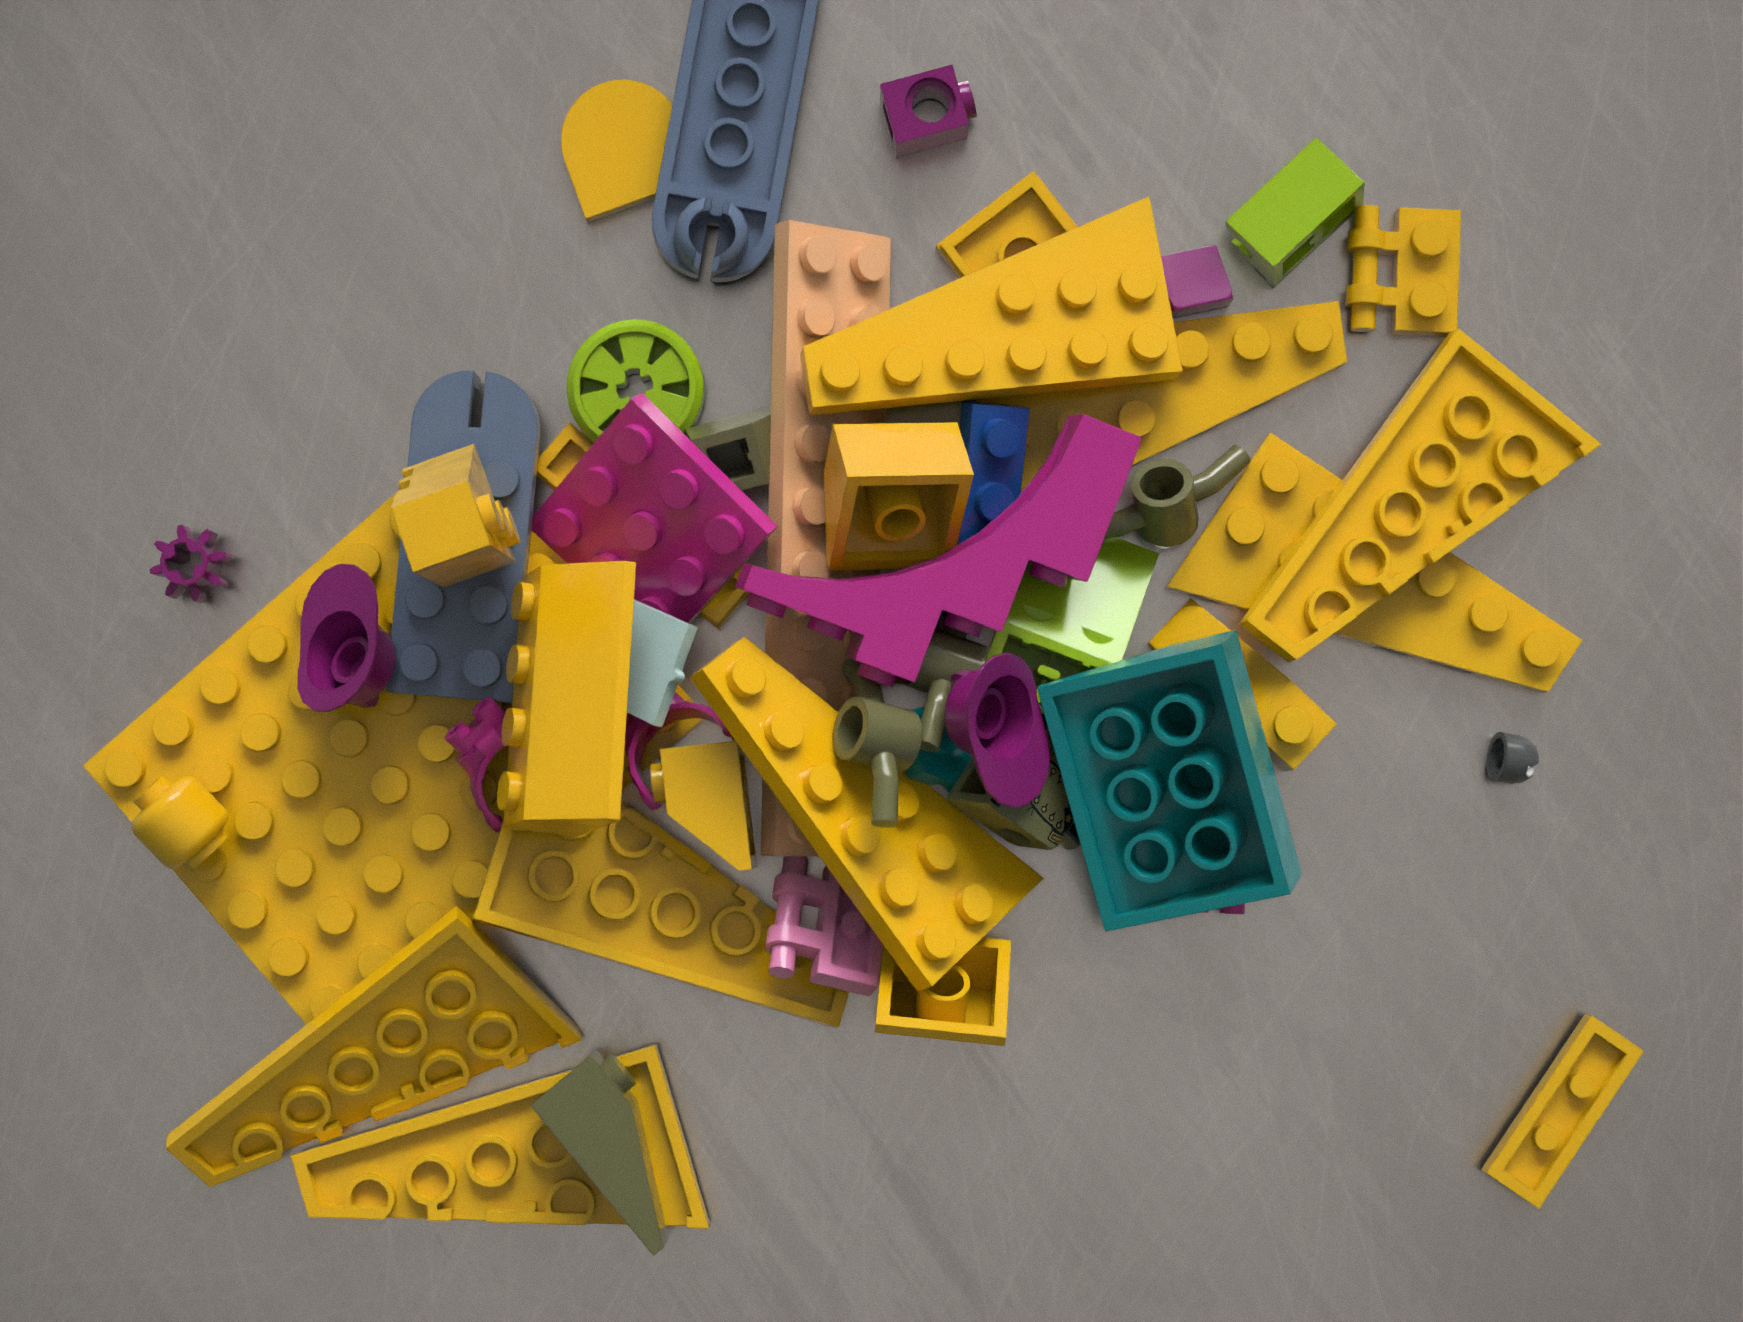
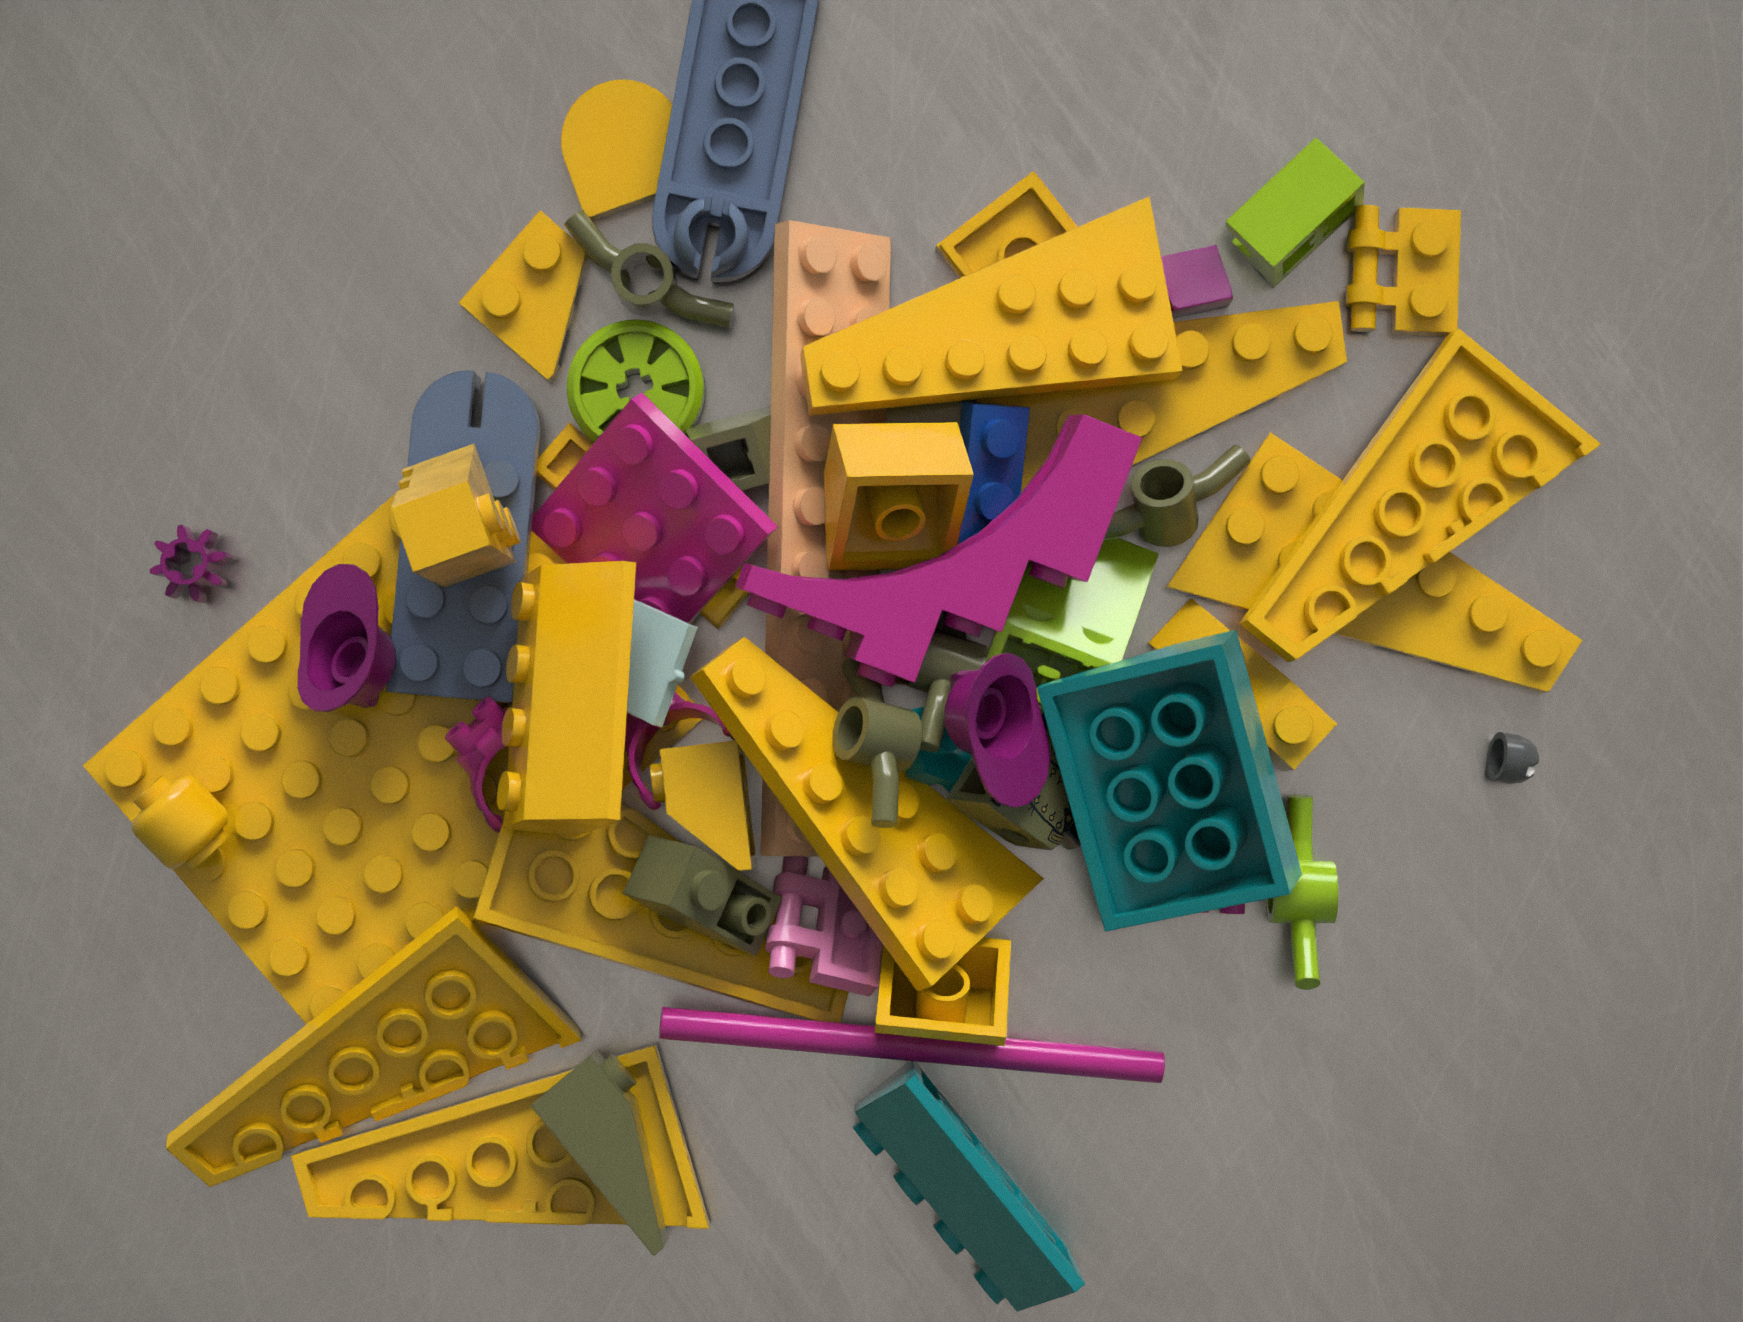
magenta brick [880,64,977,158] -> none
yellow plate [1481,1013,1644,1209] -> none
none -> yellow wing [458,210,589,384]
none -> olive piece [564,210,734,328]
none -> olive slope [622,835,782,956]
none -> dark pink piece [659,1007,1165,1083]
none -> teal slope [853,1061,1085,1312]
none -> lime piece [1266,794,1338,990]

